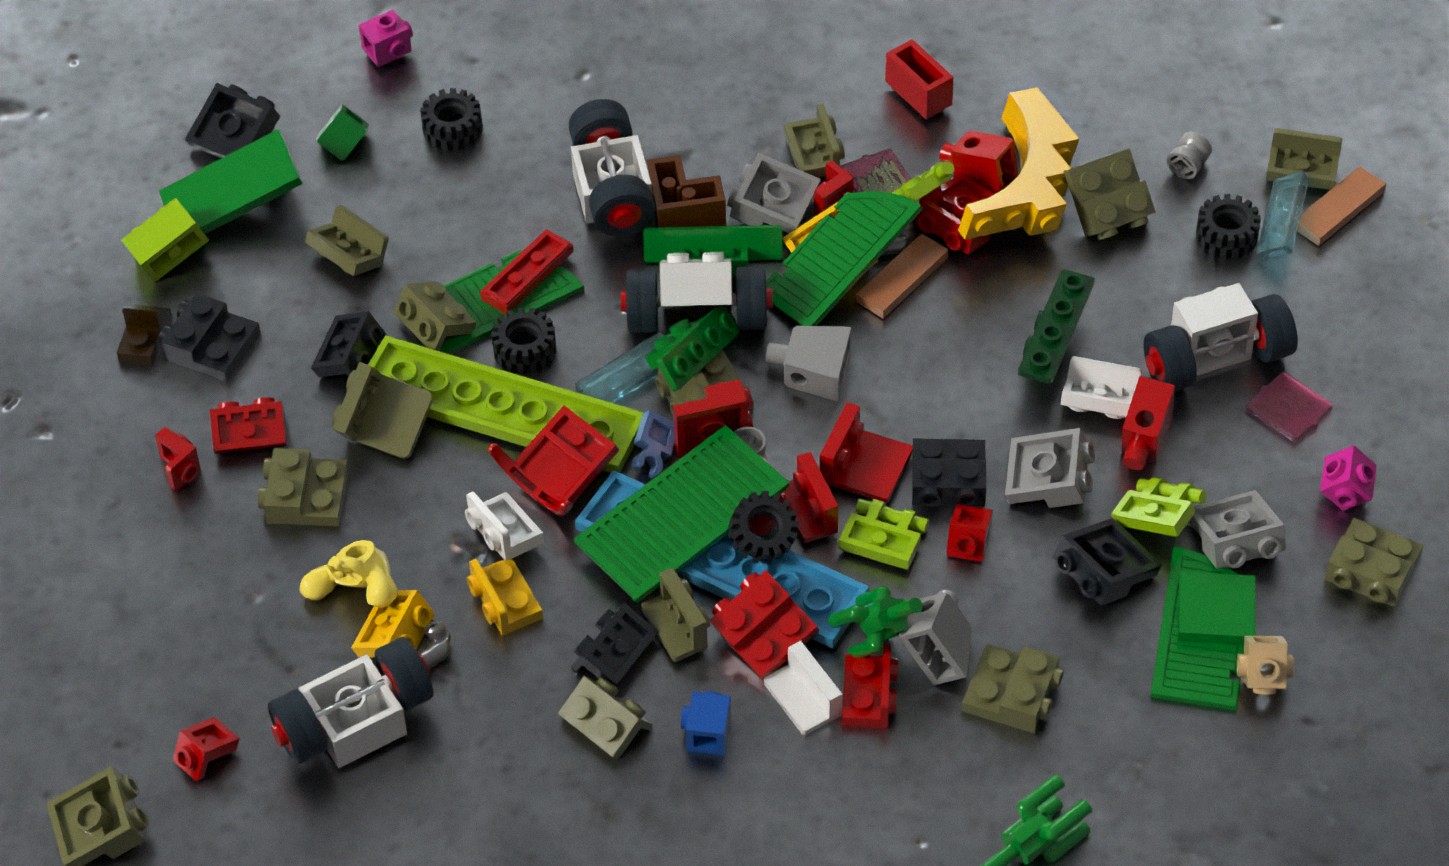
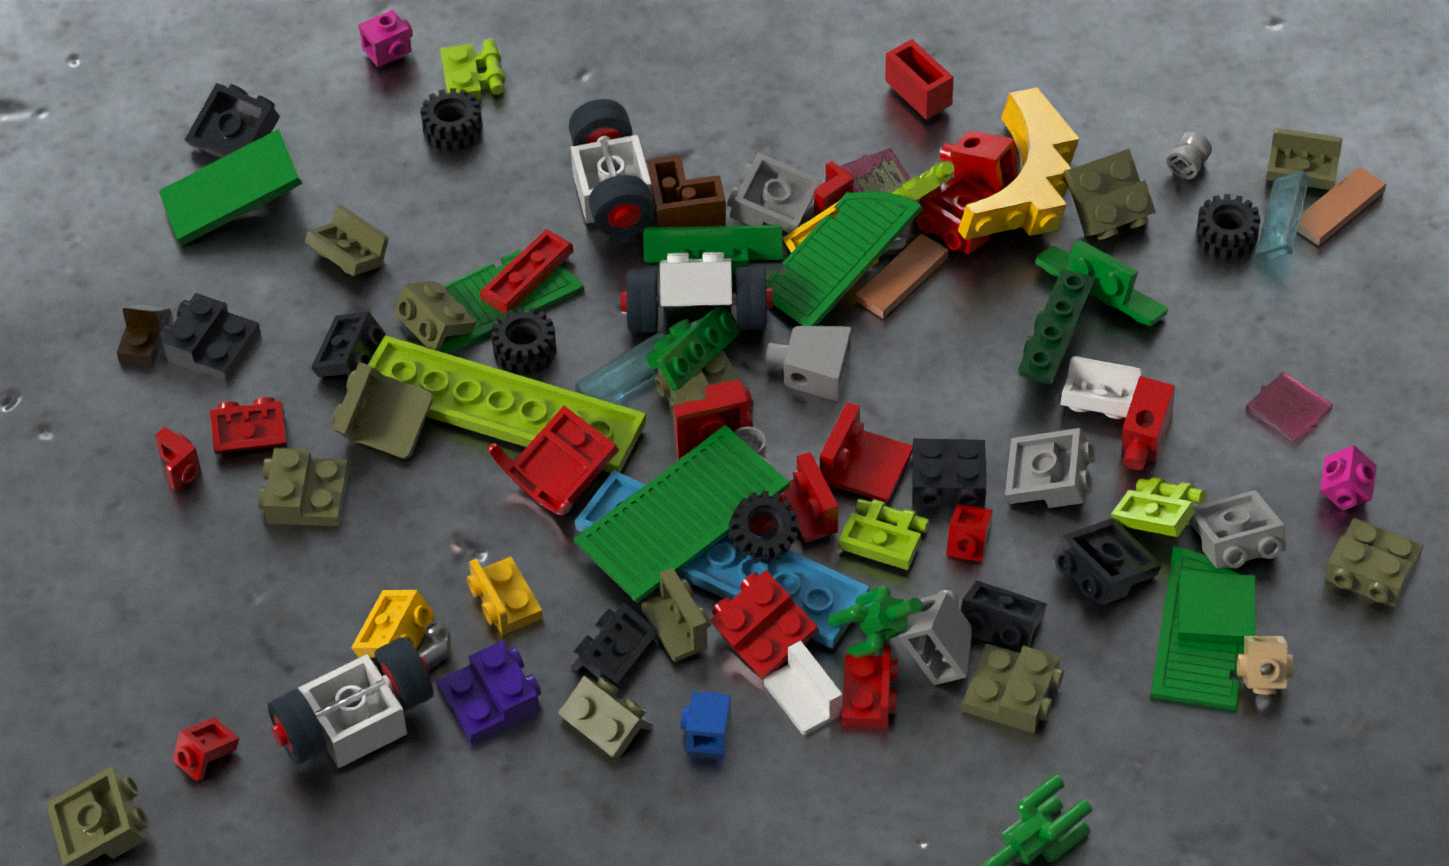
lime brick [121,198,209,282] -> none
light yellow head [300,540,398,608] -> none
green panel [316,103,369,160] -> none
white bracket [465,492,544,561] -> none
medium blue plate [632,409,675,479] -> none
olive bracket [784,104,845,178] -> none
brick [1143,283,1298,392] -> none
none -> dark purple plate [436,640,542,744]
none -> lime plate [440,39,506,100]
none -> black bracket [960,580,1047,652]
none -> green bracket [1035,240,1169,326]

